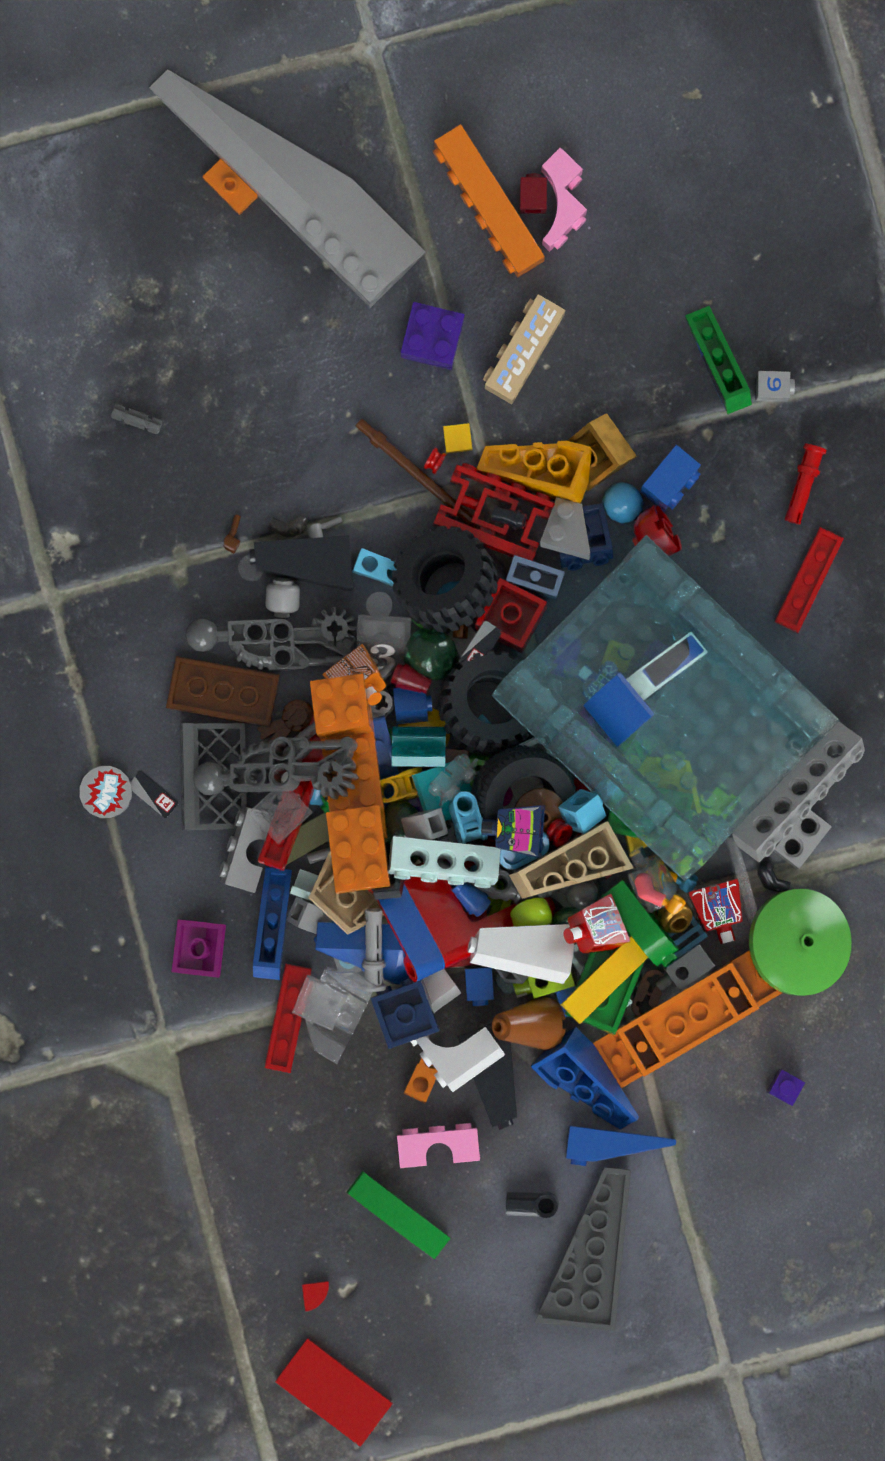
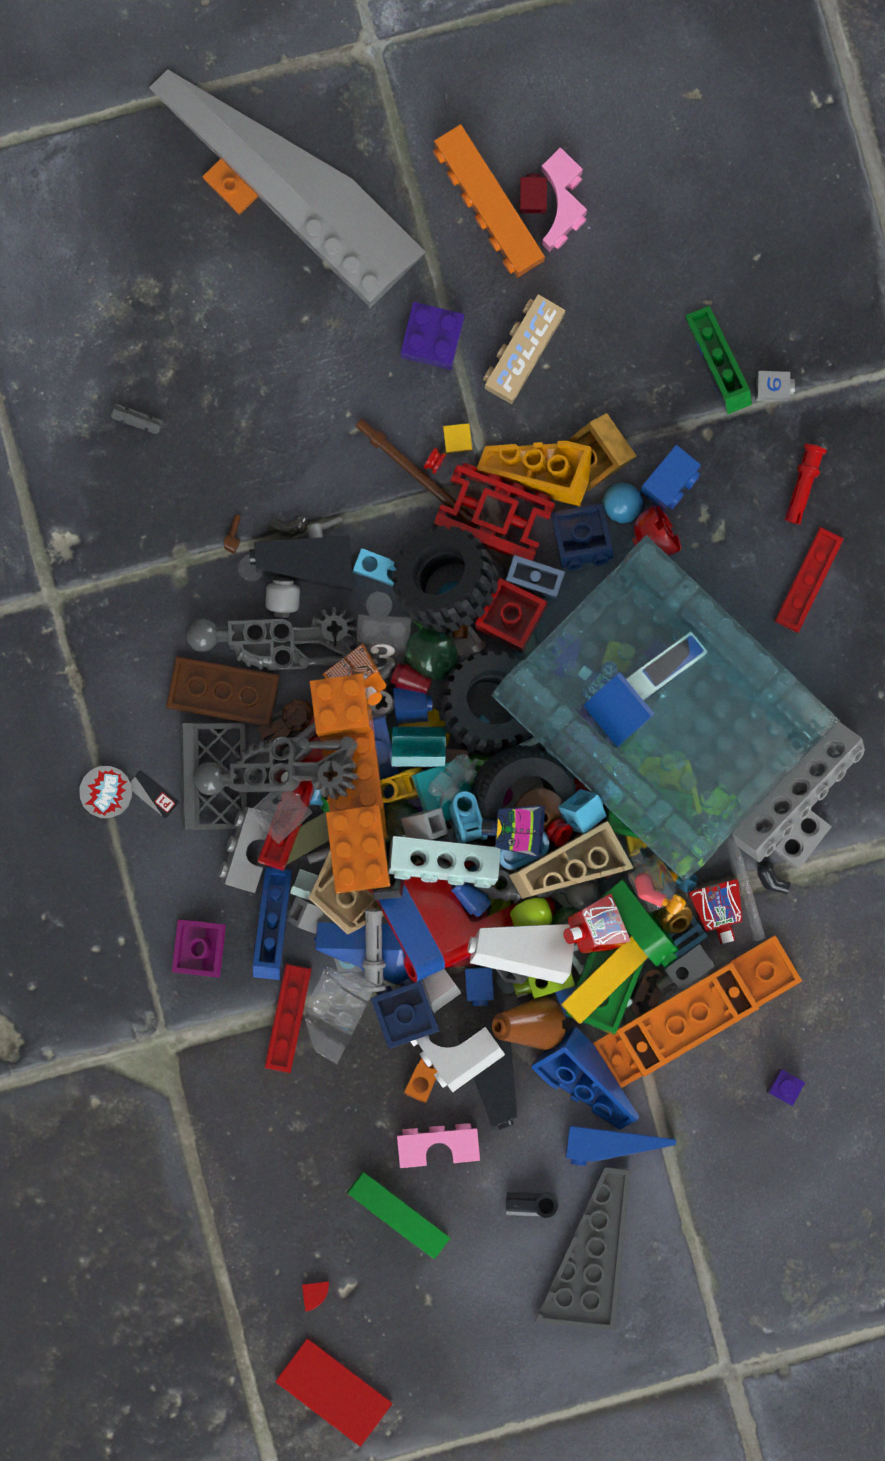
clear piece [292,975,348,1030] -> none
sticker [459,621,502,662] -> none
black pin [491,505,527,530] -> none
light grey wing [540,497,590,560] -> none
bright green dish [749,889,851,996] -> none

